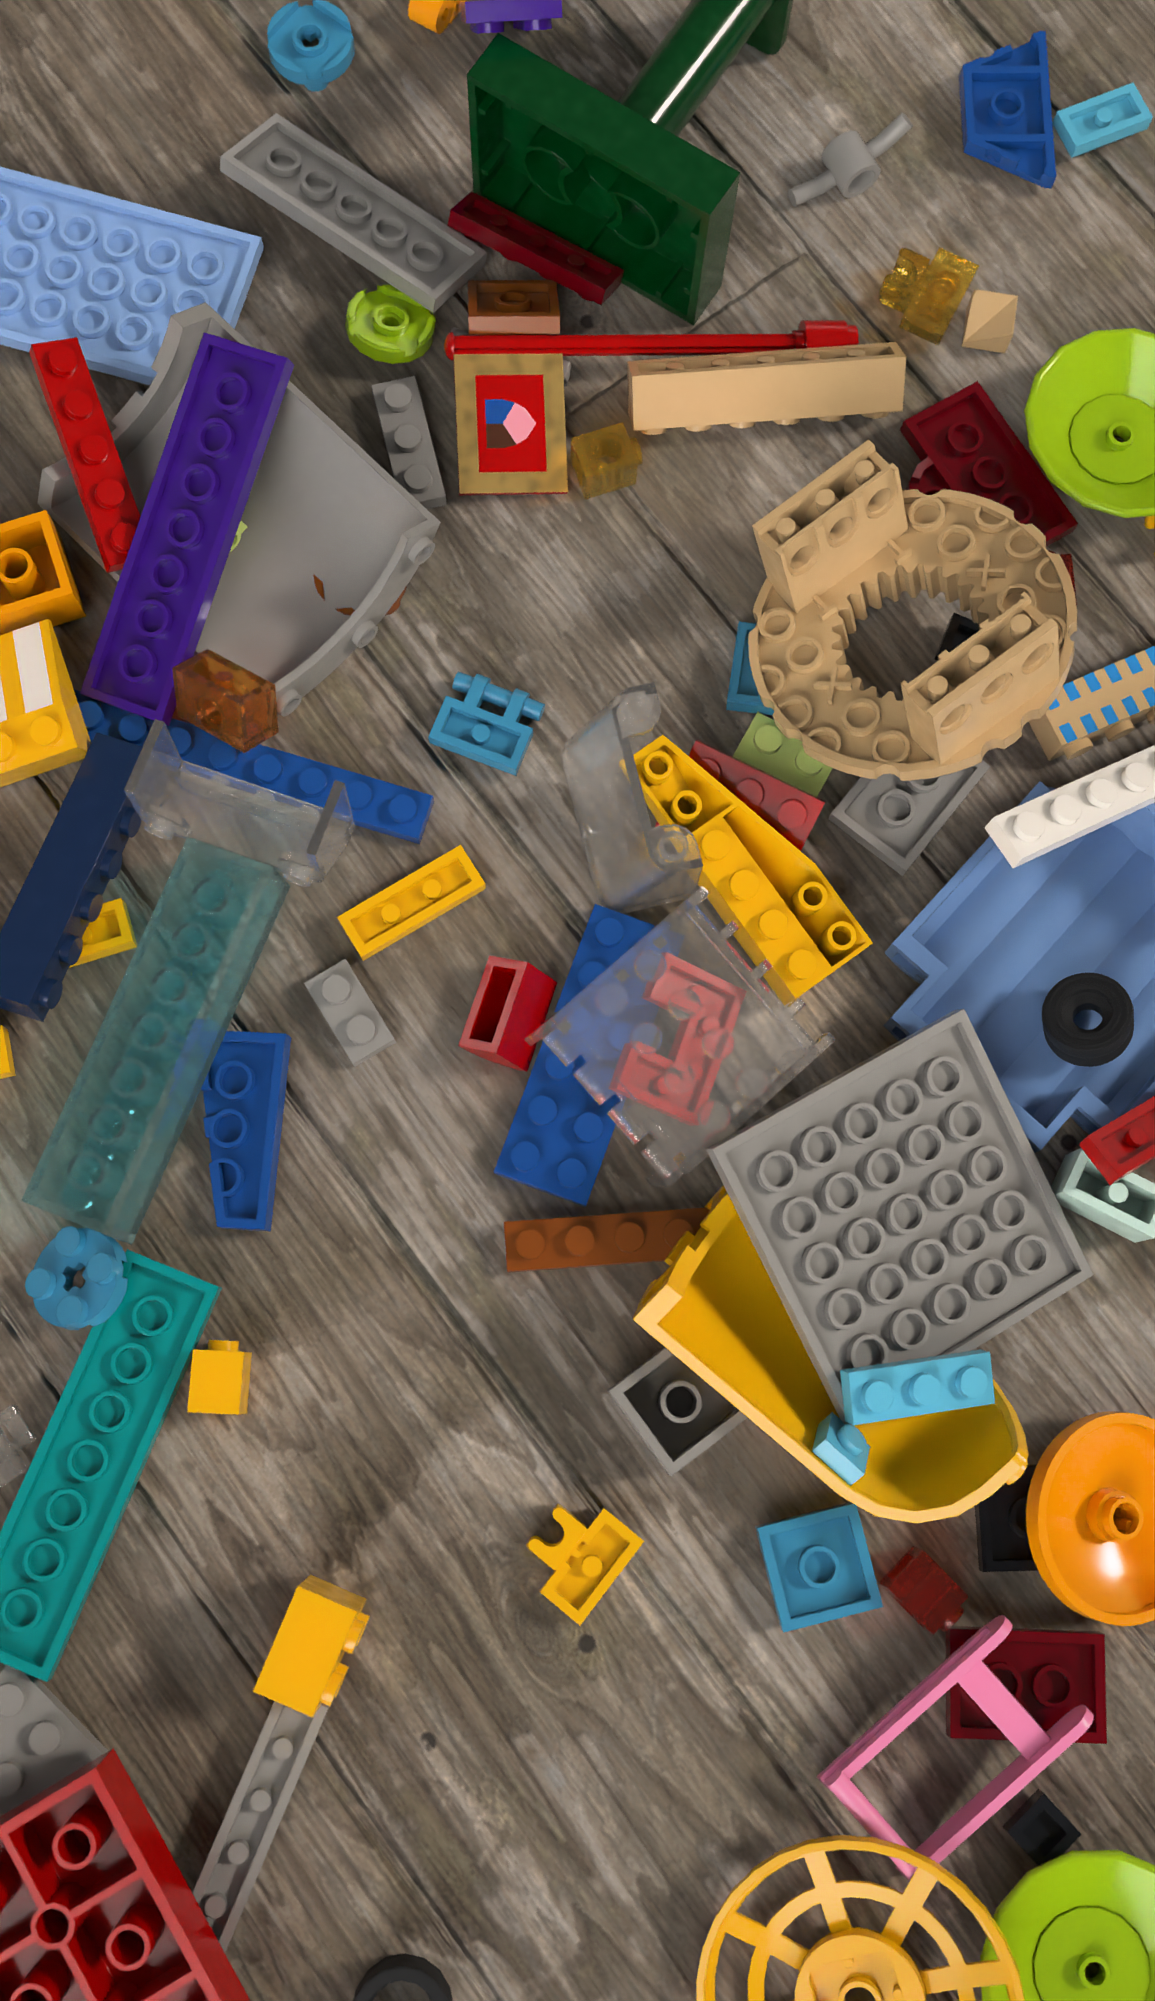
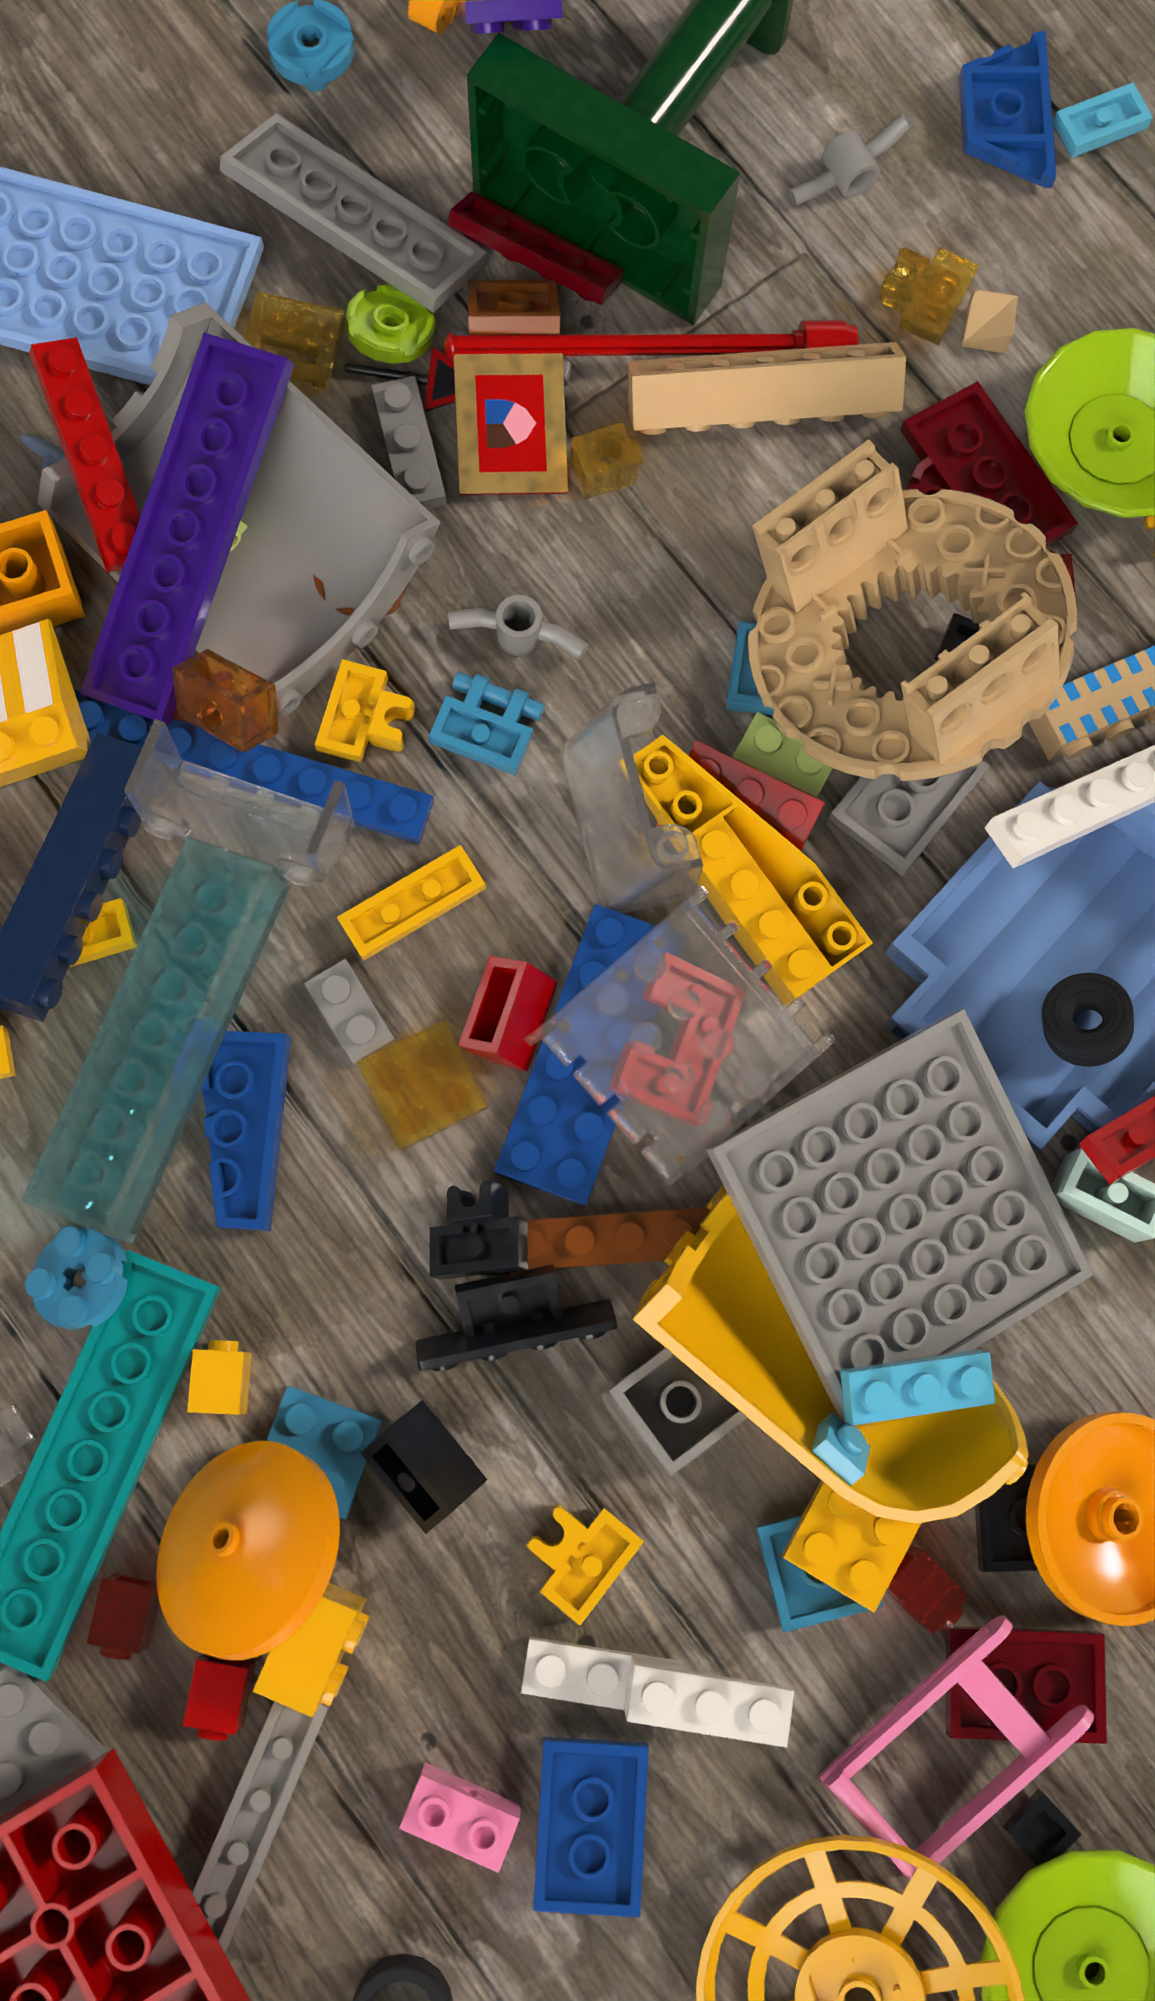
none -> sand blue helmet [20,434,66,469]
none -> clear red brick [86,1573,159,1660]
none -> light orange dish [156,1441,340,1661]
none -> red brick [183,1654,256,1741]
none -> clear yellow plate [244,291,346,391]
none -> dark azure plate [266,1386,384,1520]
none -> yellow plate [315,659,415,763]
none -> piece [343,347,455,412]
none -> clear yellow plate [357,1020,488,1152]
none -> black brick [360,1400,488,1534]
none -> bright pink brick [399,1762,521,1873]
none -> black bracket [416,1264,618,1371]
none -> black plate [430,1181,528,1280]
none -> light grey piece [448,594,589,660]
none -> white bracket [521,1636,794,1747]
none -> blue plate [533,1737,649,1918]
none -> yellow plate [781,1480,921,1613]

